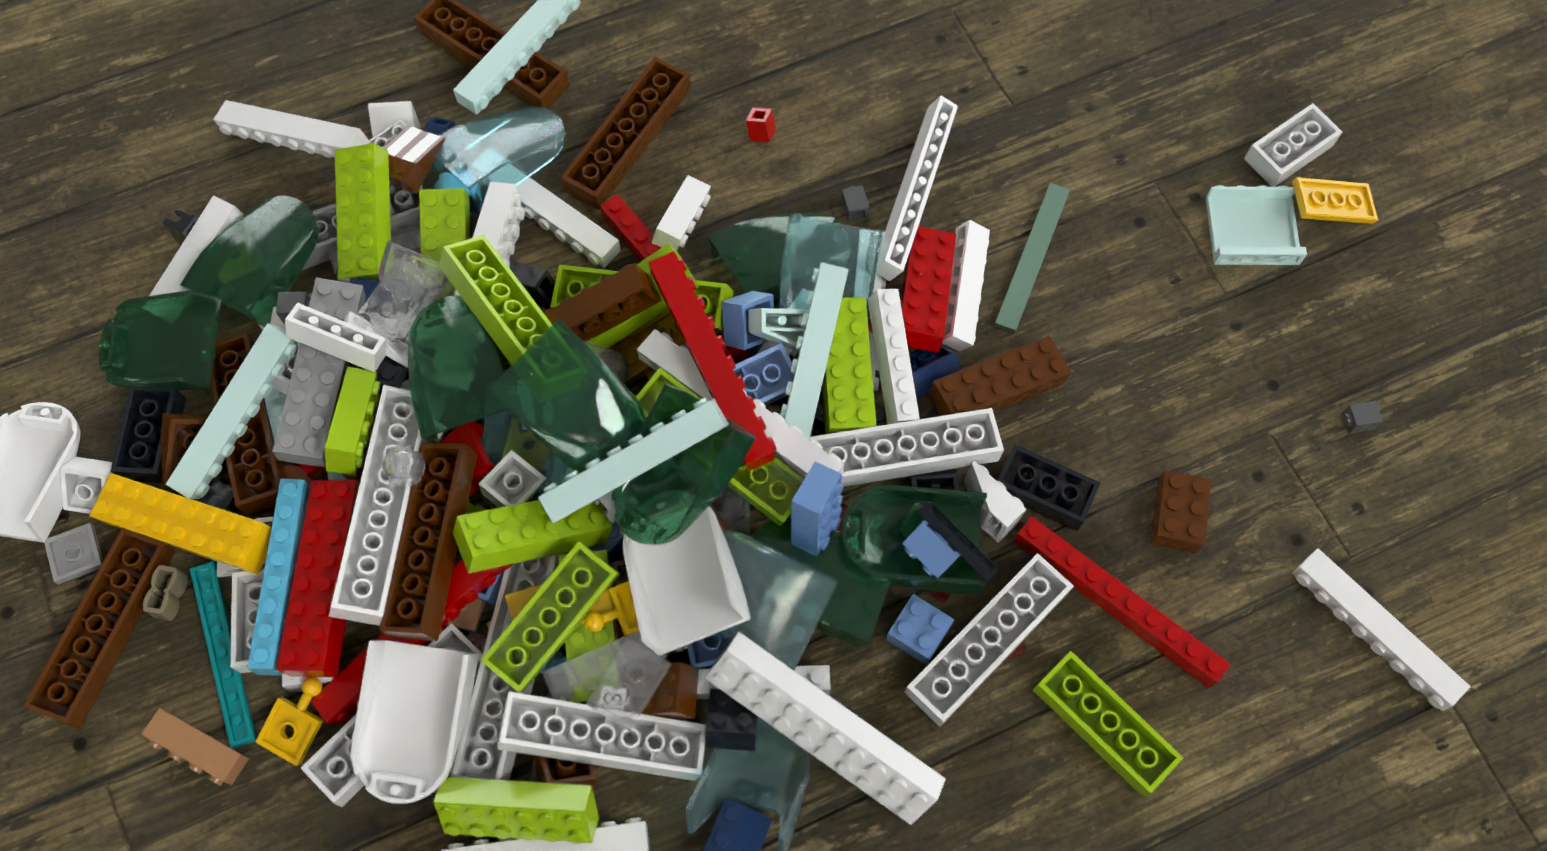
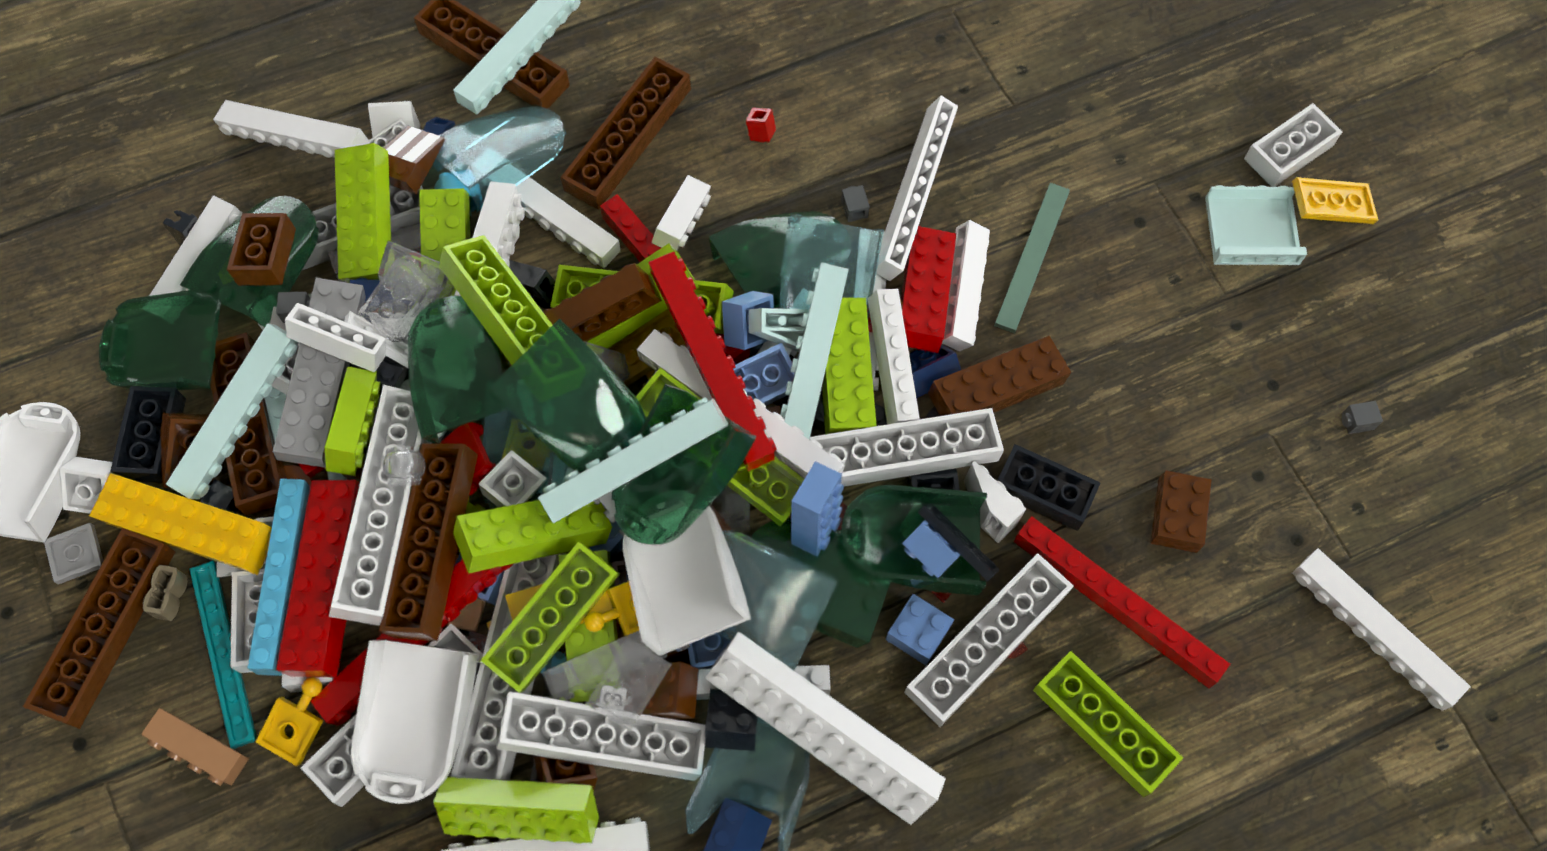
none -> reddish brown brick [227,213,296,285]

